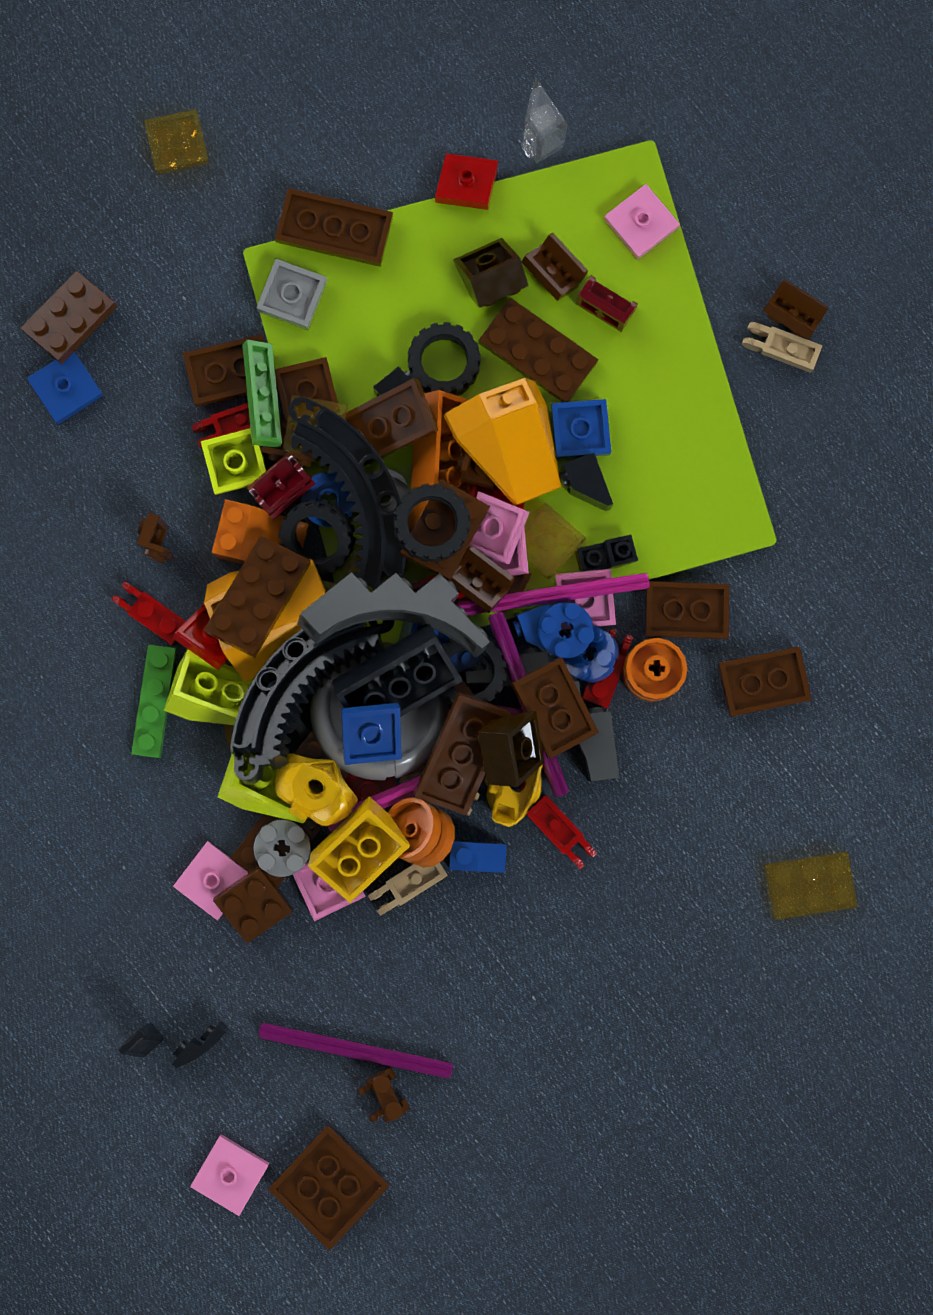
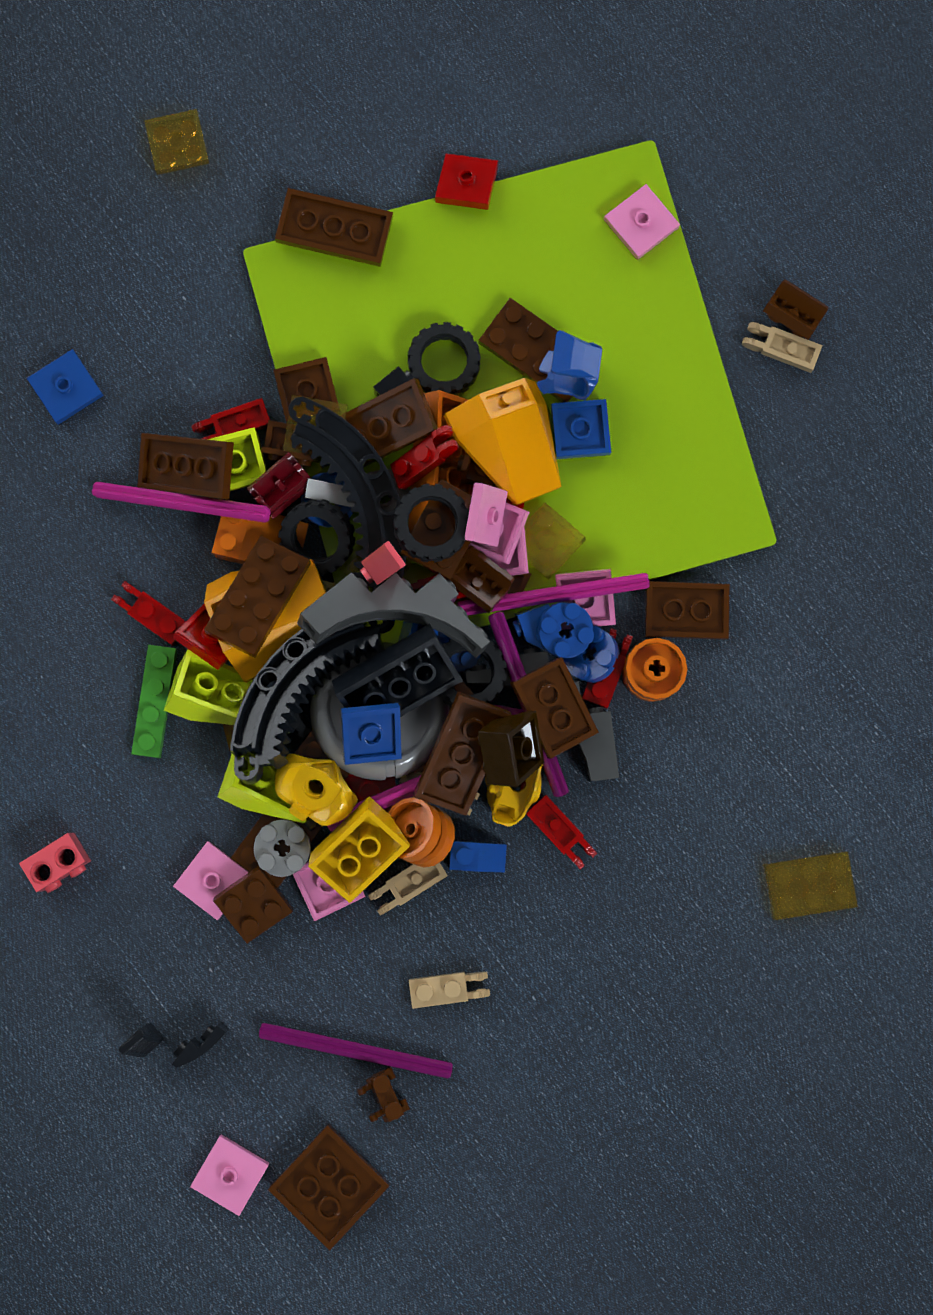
reddish brown plate [20,271,117,365] -> none
reddish brown bracket [137,513,174,564] -> none
reddish brown plate [183,334,265,407] -> none
bright green plate [242,340,282,448] -> none
light grey plate [256,259,327,330] -> none
dark brown slope [453,238,529,308] -> none
clear slope [521,80,567,163] -> none
reddish brown bracket [521,233,588,301] -> none
black slope [559,453,613,511] -> none
black slope [575,534,638,572] -> none
dark red hinge [576,275,638,332] -> none
reddish brown plate [718,646,812,717] -> none
none -> coral brick [19,833,91,894]
none -> dark pink axle [92,482,271,522]
none -> reddish brown plate [137,433,234,499]
none -> white sticker [305,478,355,507]
none -> coral slope [360,541,406,585]
none -> red hinge [390,425,458,490]
none -> tan hinge [409,971,490,1009]
none -> bright pink plate [464,483,508,547]
none -> blue piece [537,330,602,400]

